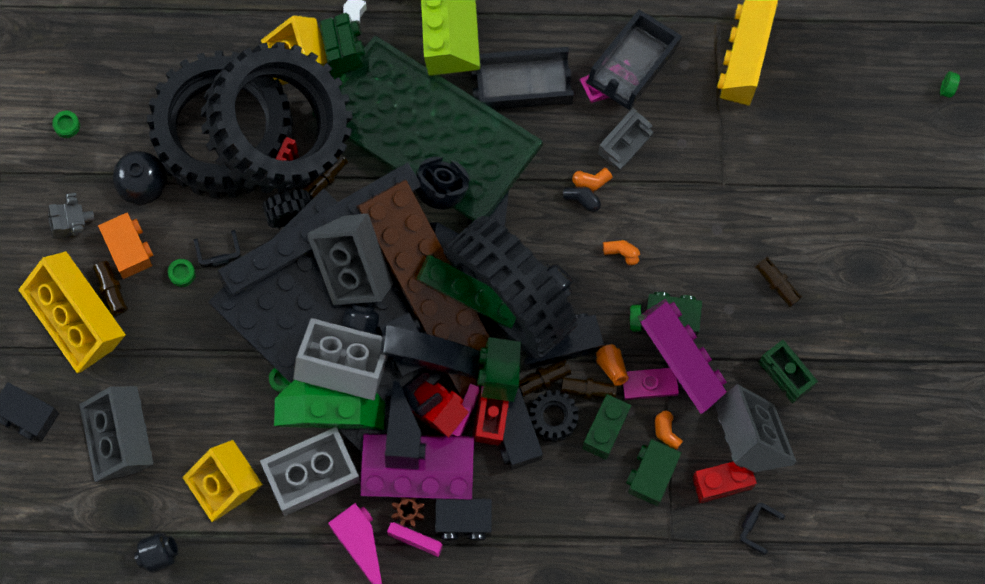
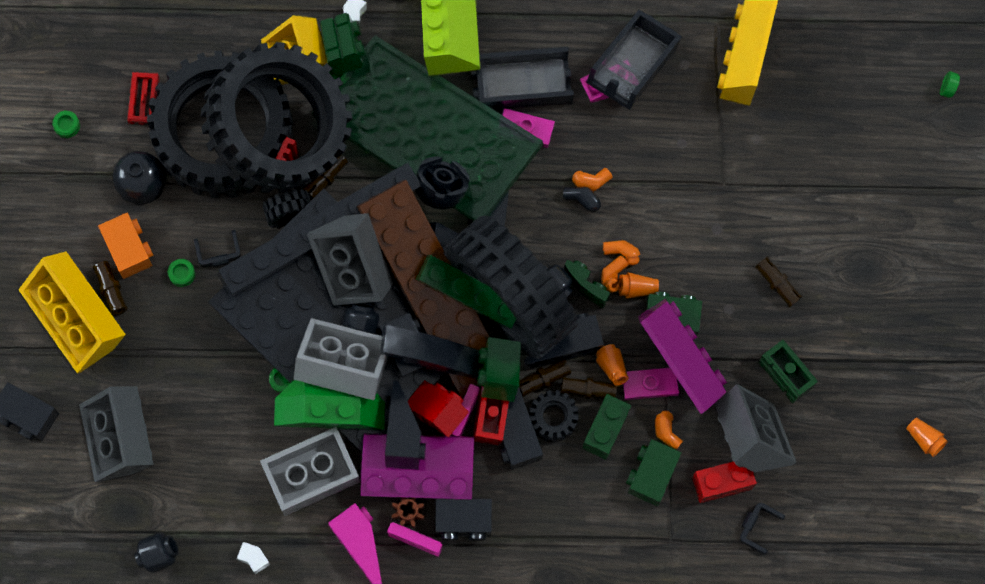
dark grey piece [48,193,94,239] -> none
yellow slope [182,440,263,522] -> none
black piece [403,370,442,417] -> none
dark grey hinge [598,108,653,171] -> none
green tile [630,305,642,332] -> none
none -> red tile [127,72,160,125]
none -> white piece [237,542,270,574]
none -> dark pink plate [498,108,555,148]
none -> dark green slope [564,260,610,309]
none -> orange arm [601,255,628,293]
none -> orange cone [618,272,659,299]
none -> orange cone [906,417,948,457]

